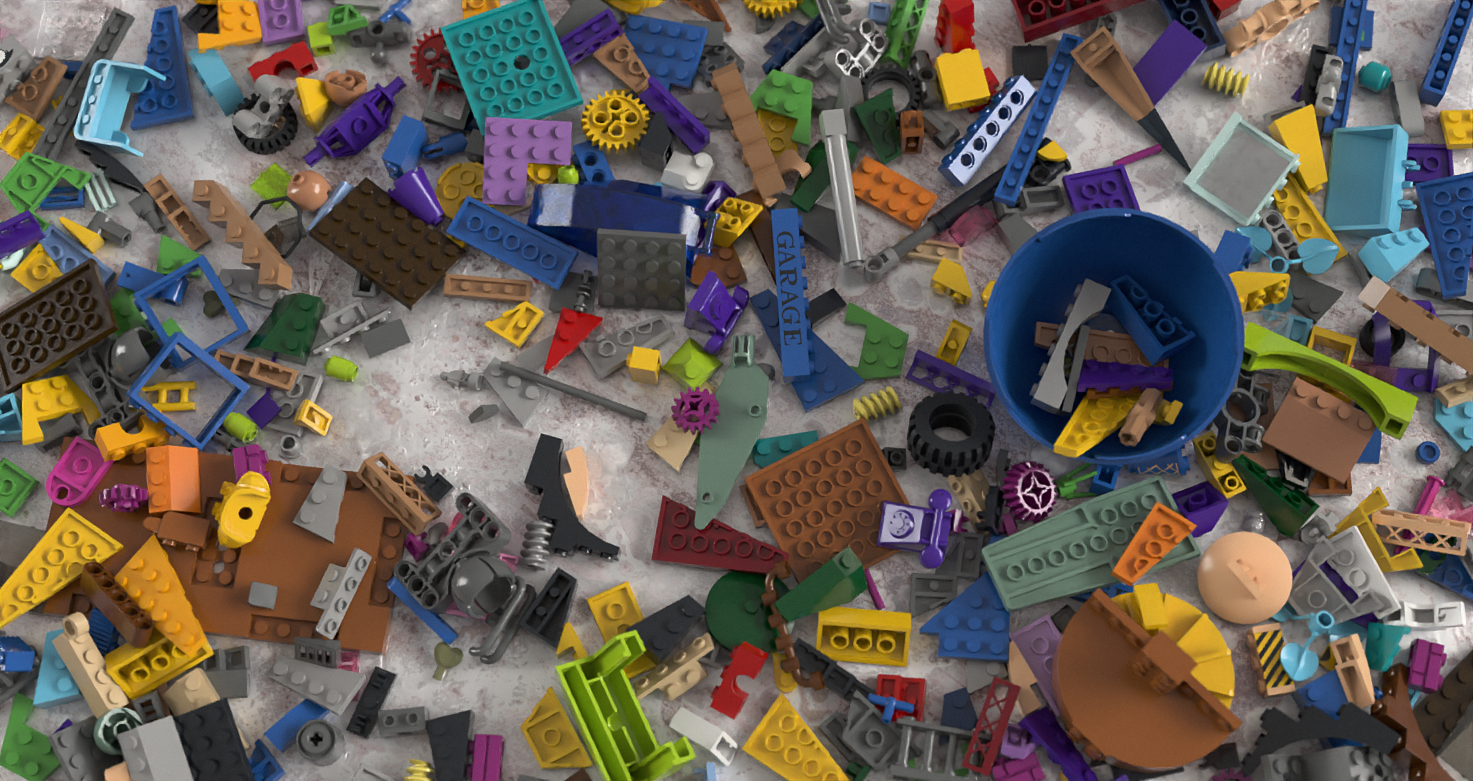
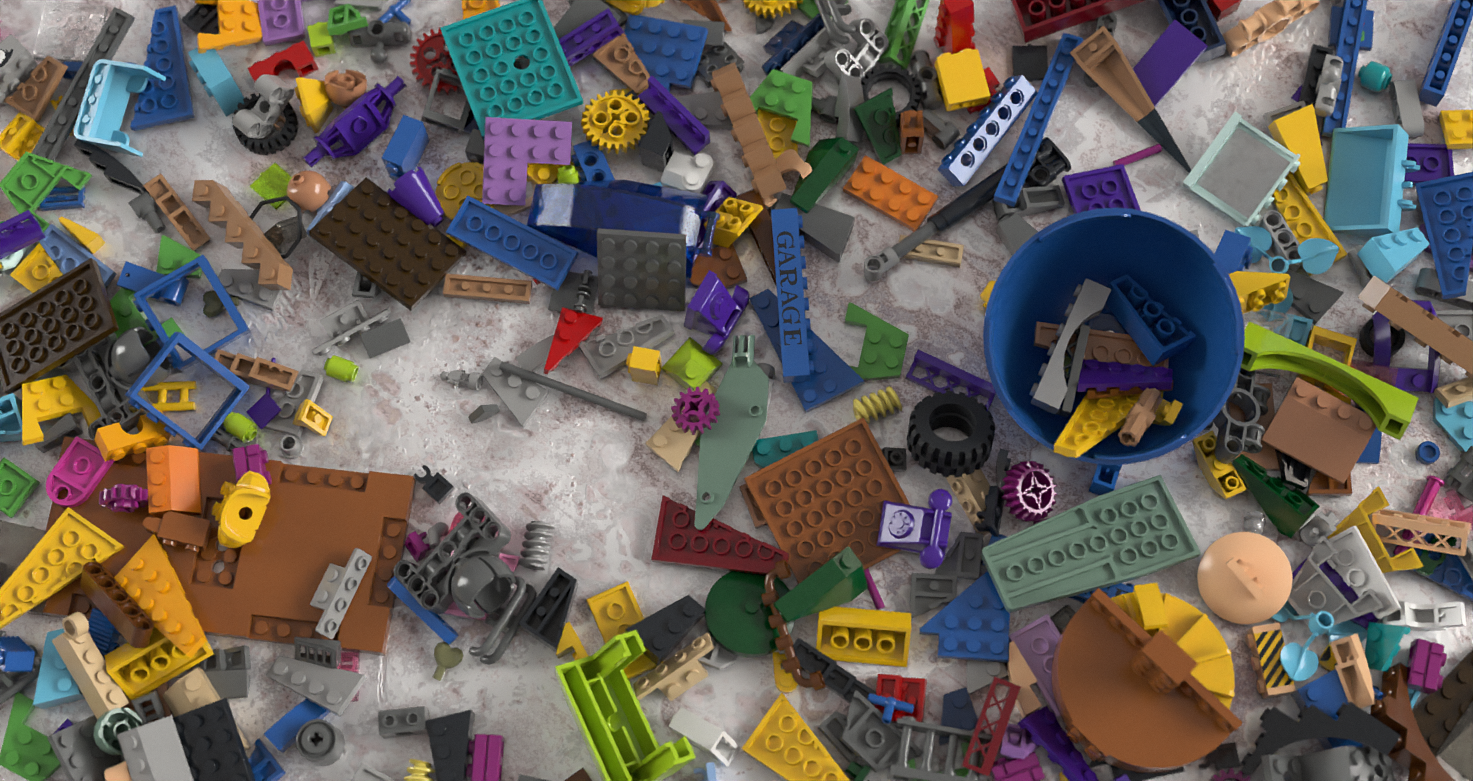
light aqua tile [85,168,118,212] -> none
dark grey piece [86,211,133,248] -> none
dark green wedge [243,292,326,366] -> none
slope [248,582,279,610] -> none
light grey wing [293,464,348,544] -> none
black plate [346,666,398,740] -> none
medium nougat fence [356,452,442,536] -> none
blue arm [422,132,467,159] -> none
yellow wing [484,301,544,349] -> none
yellow wing [520,686,594,770] -> none
black arch [524,433,622,562] -> none
light nougat slope [563,446,589,521] -> none
red arch [710,641,769,720] -> none
black slope [805,288,847,329] -> none
light grey brick [819,109,865,269] -> none
medium blue tile [868,2,891,26] -> none
yellow slope [930,257,973,306] -> none
yellow slope [935,319,973,366] -> none
clear pink brick [947,205,998,248] -> none
magenta tile [948,509,969,536] -> none
magenta tile [999,513,1019,536] -> none
yellow tile [1037,140,1068,162] -> none
bright green plant [1055,462,1099,500] -> none
orange wing [1111,501,1197,587] -> none
blue cone [1128,445,1190,476] -> none
dark purple slope [1171,480,1229,538] -> none
light yellow piece [1201,62,1250,98] -> none

